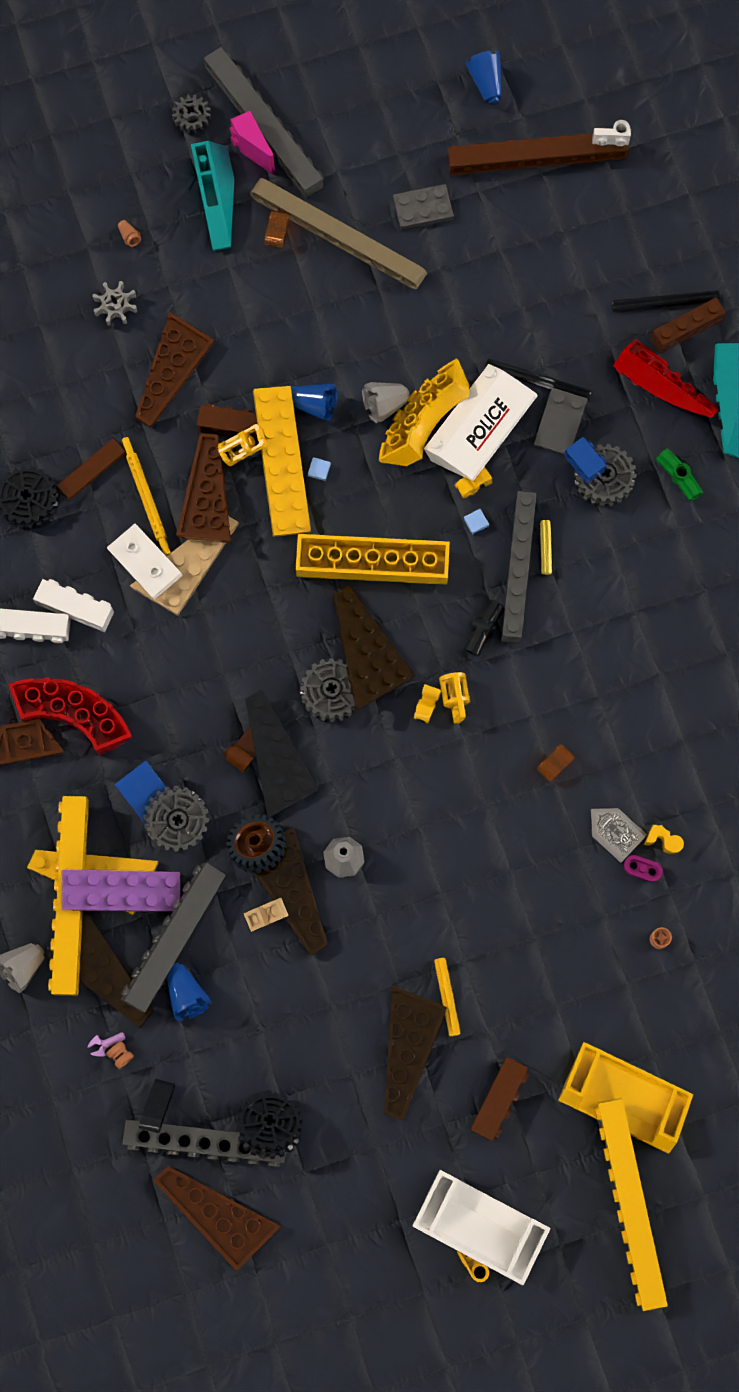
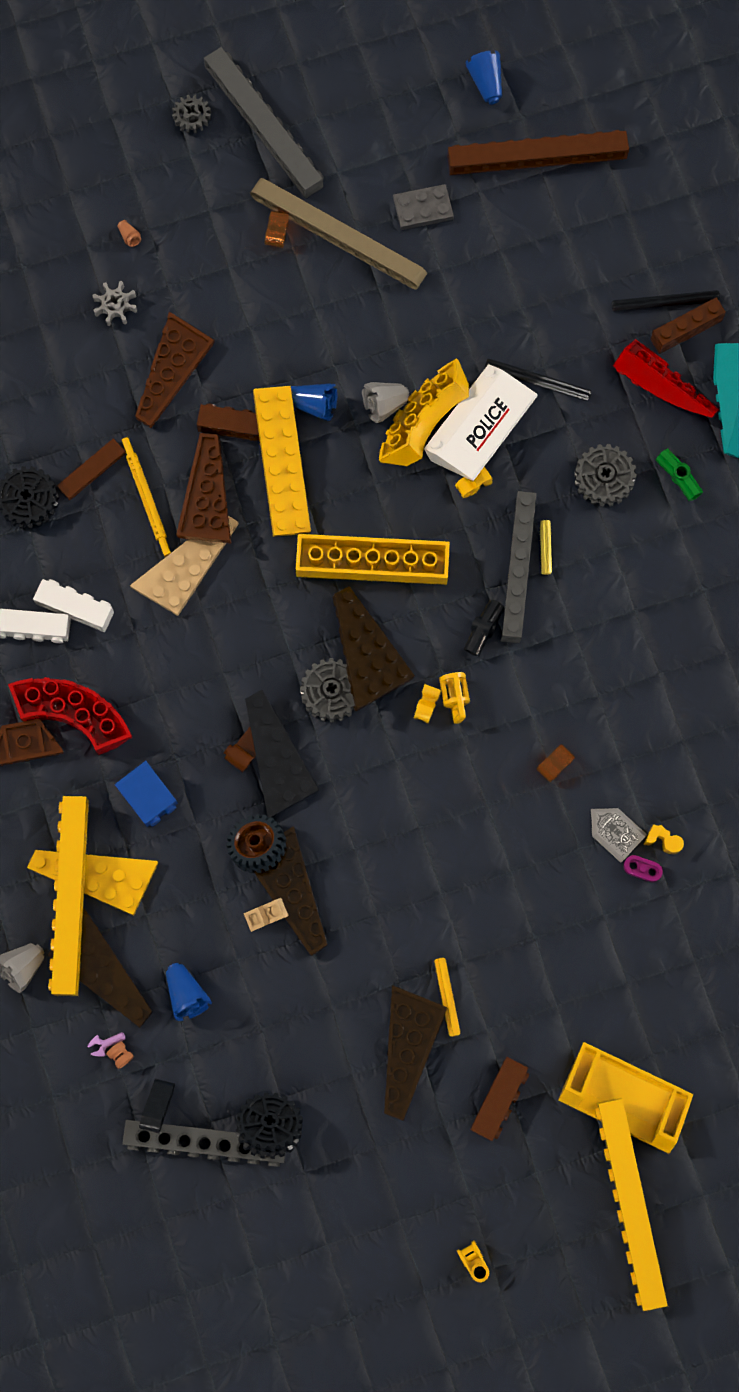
medium lavender plate [61,869,180,912] -> none
white plate [107,524,183,600] -> none
dark grey brick [121,863,226,1013] -> none
dark grey piece [143,785,209,851] -> none
reddish brown wing [153,1166,281,1271] -> none
teal wedge [191,141,235,251] -> none
yellow piece [218,424,266,466] -> none
dark pink slope [229,111,275,174] -> none
light blue tile [308,457,331,481] -> none
light grey cone [324,837,365,878] -> none
white slope [413,1170,551,1285] -> none
light blue tile [464,509,489,535] -> none
dark grey slope [534,388,587,455] -> none
blue brick [564,437,606,484] -> none
white plate [592,120,631,146] -> none
nougat wheel [649,927,672,949] -> none

